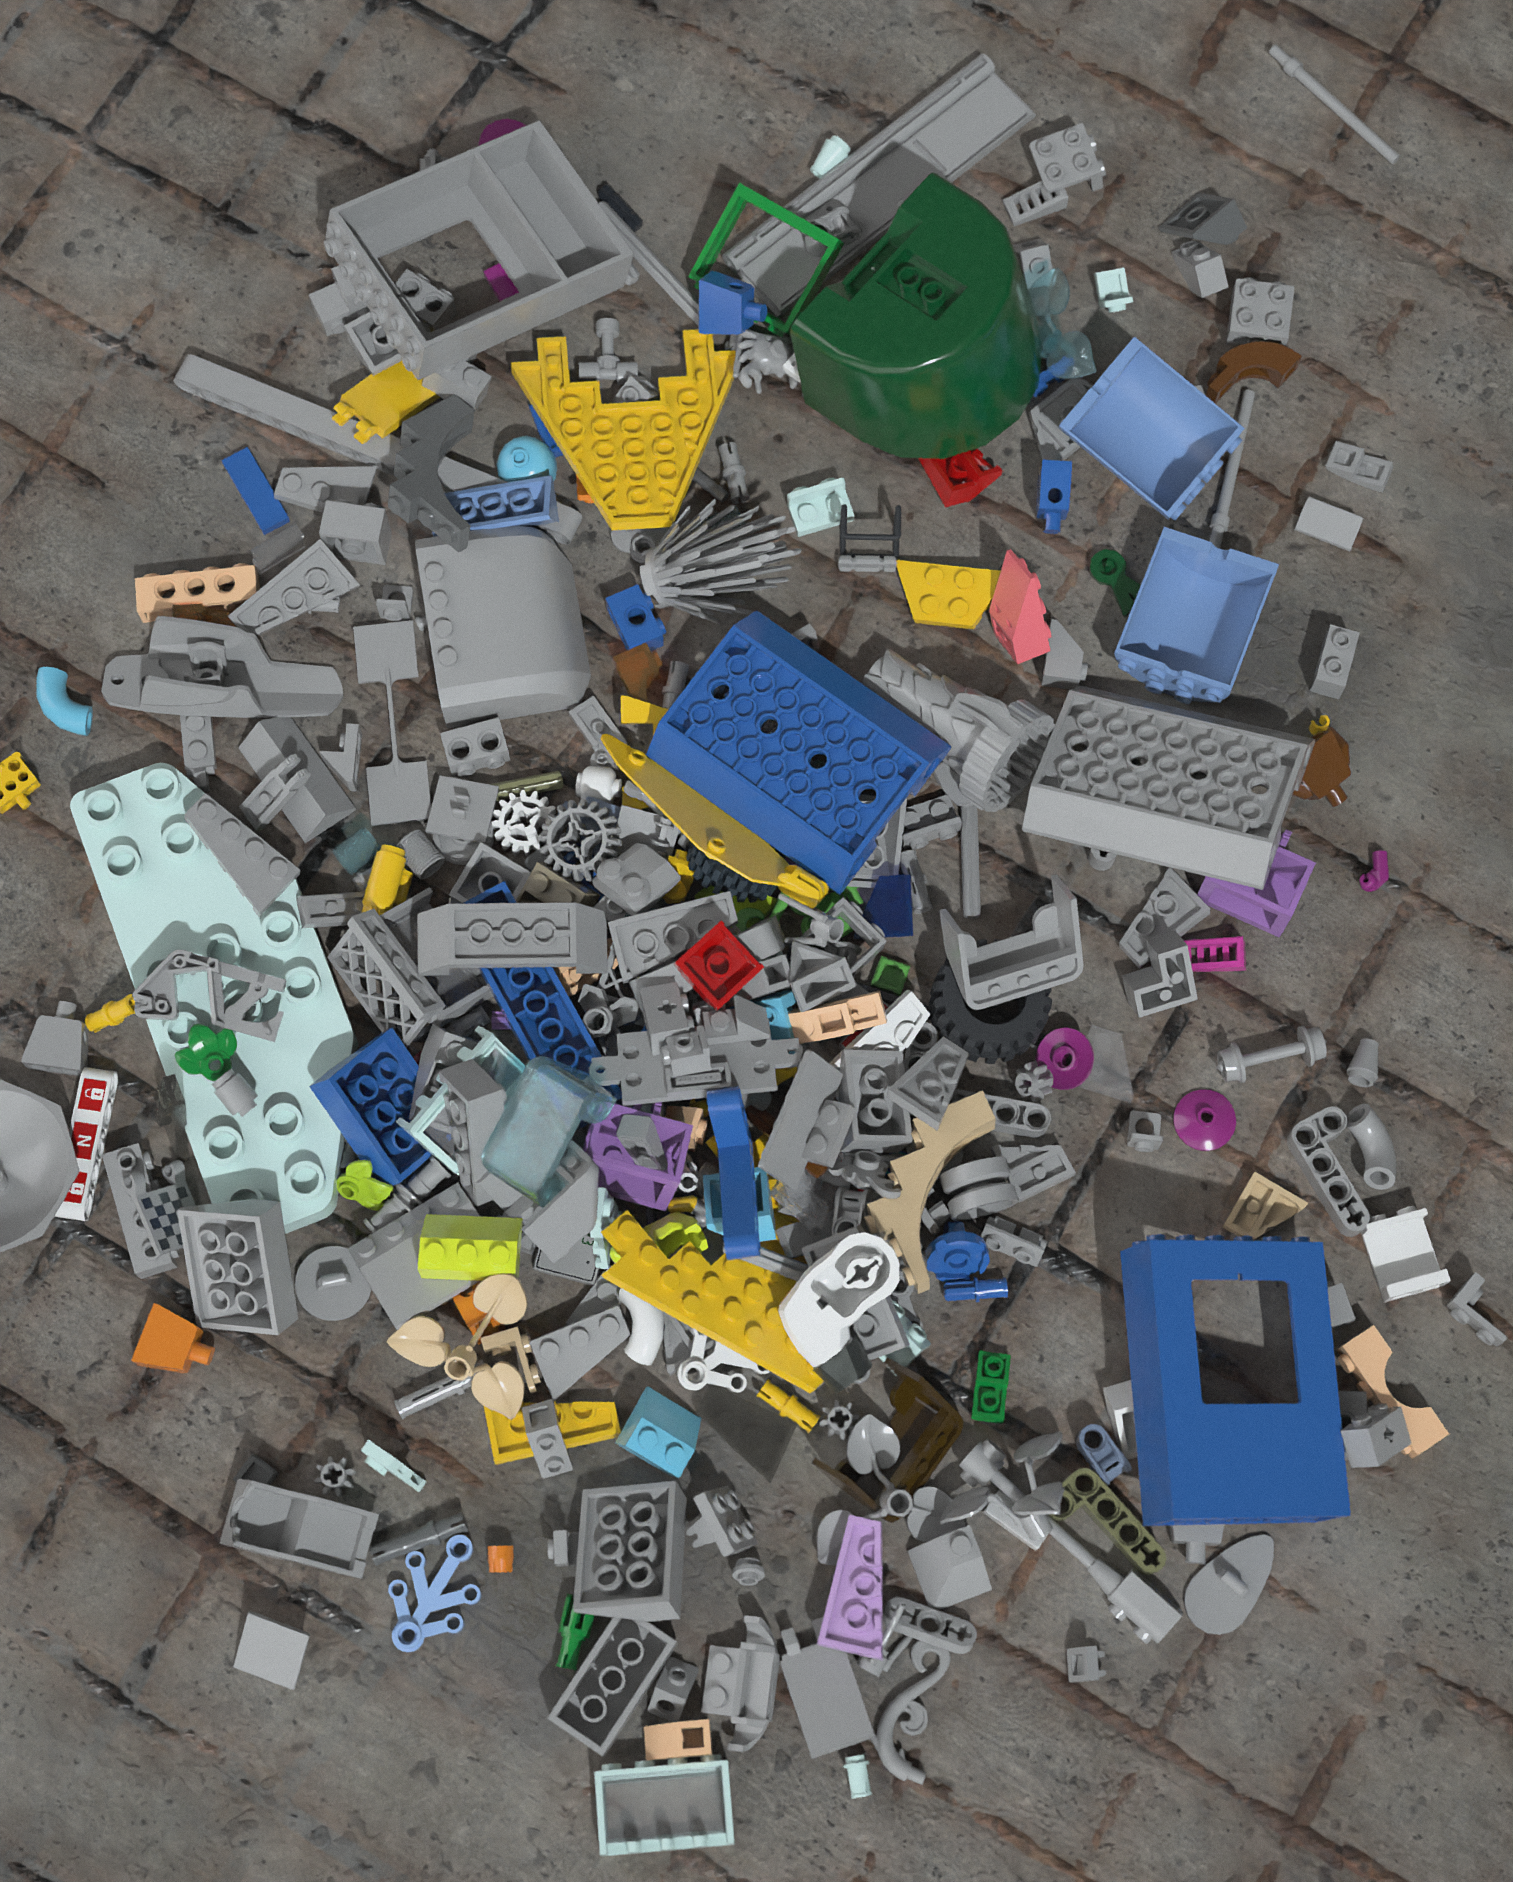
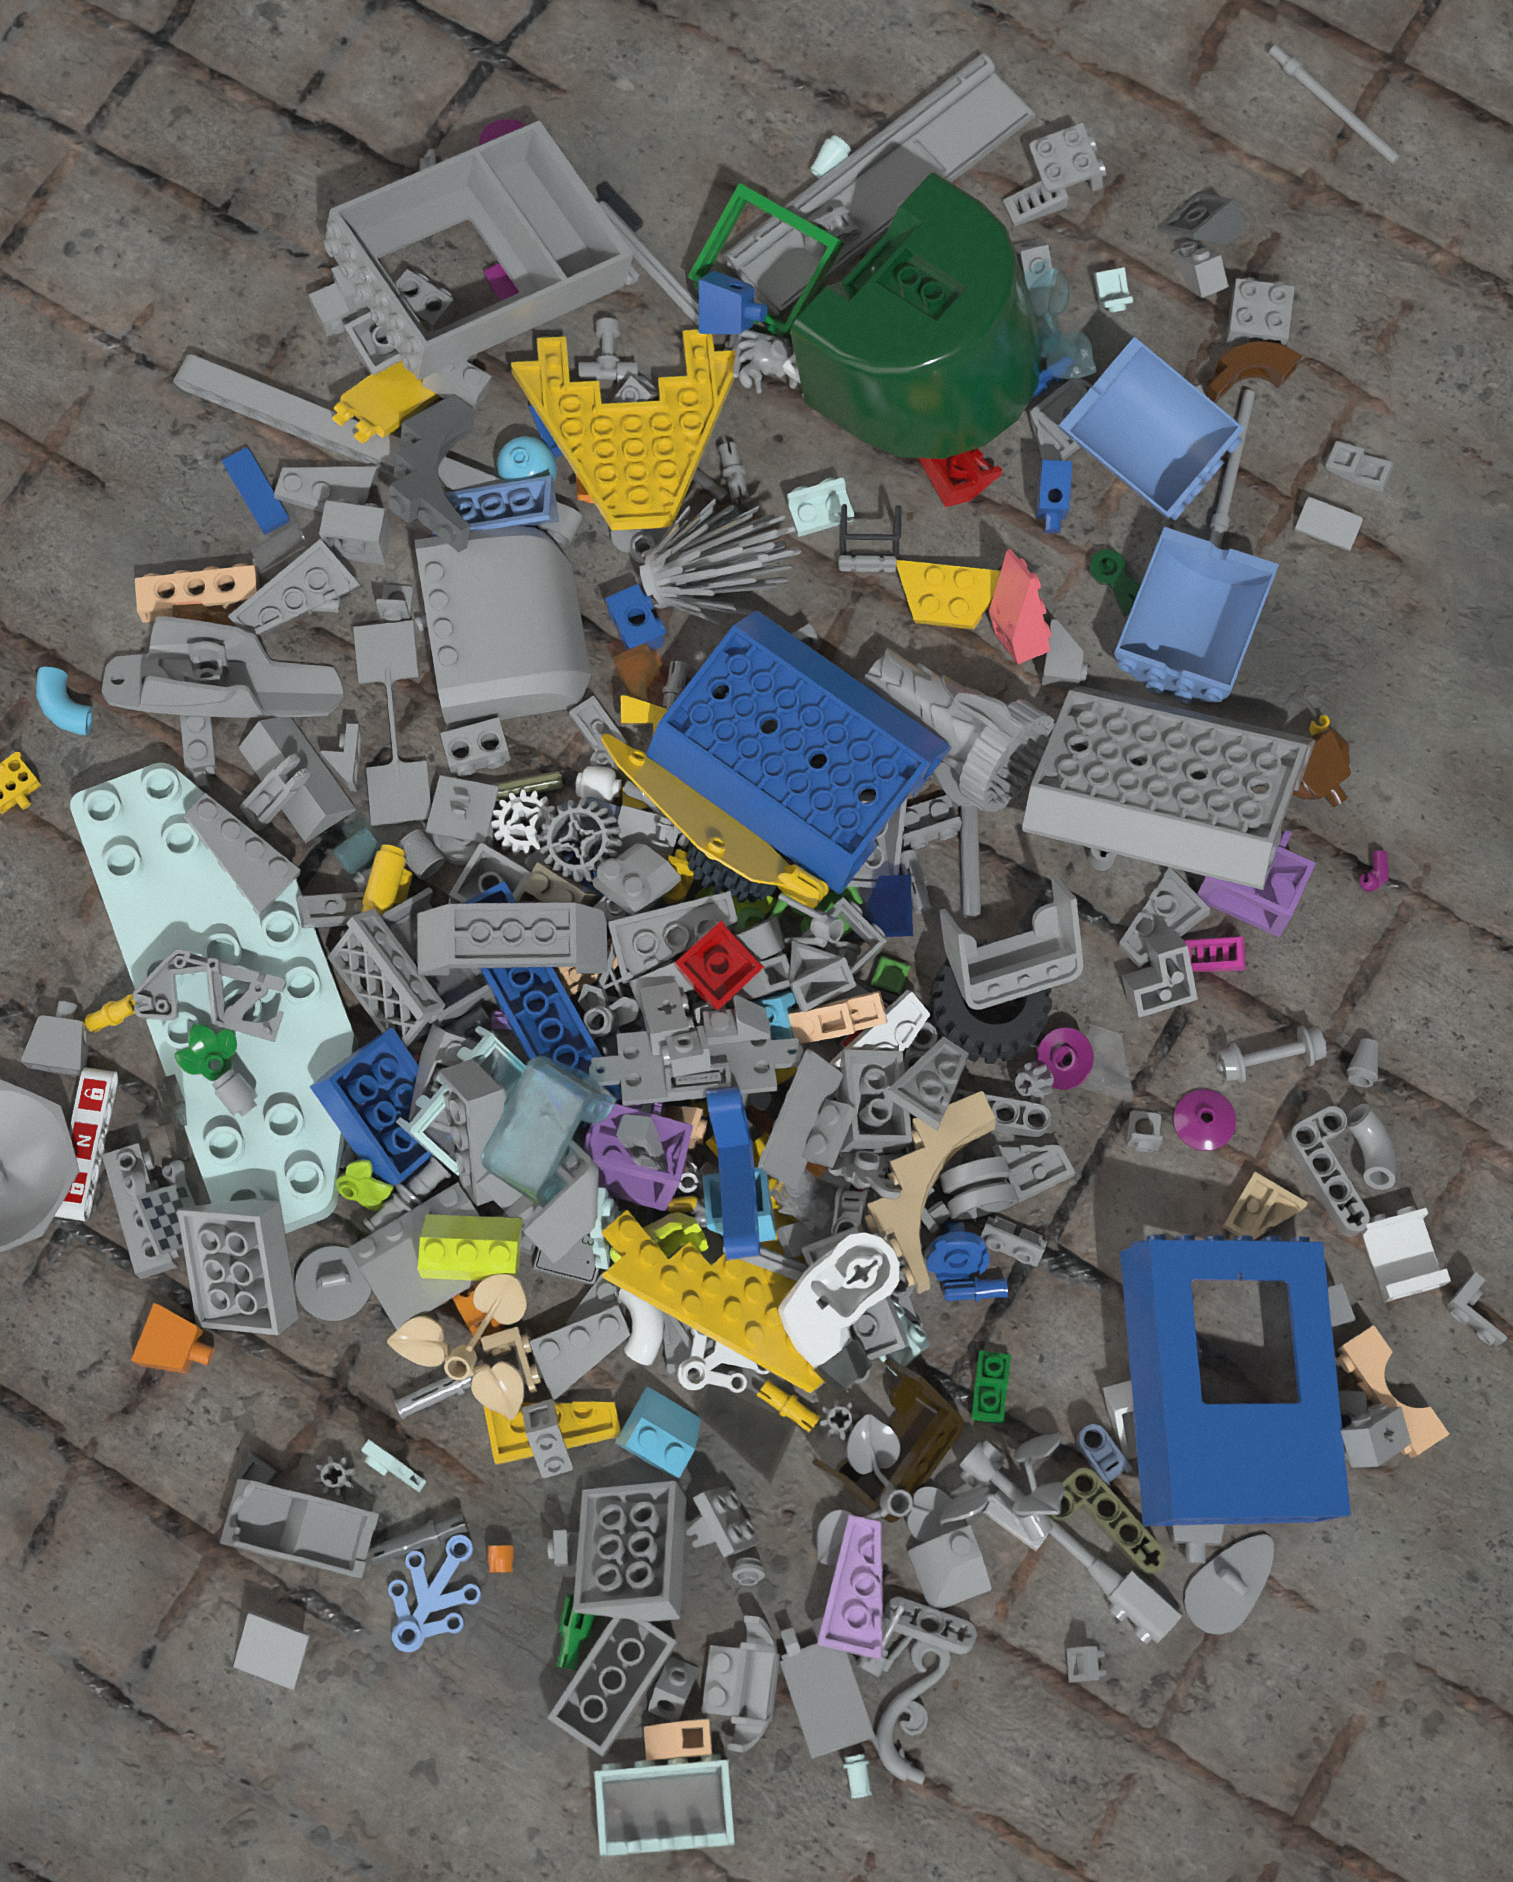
light grey brick [1310,624,1360,699] -> none

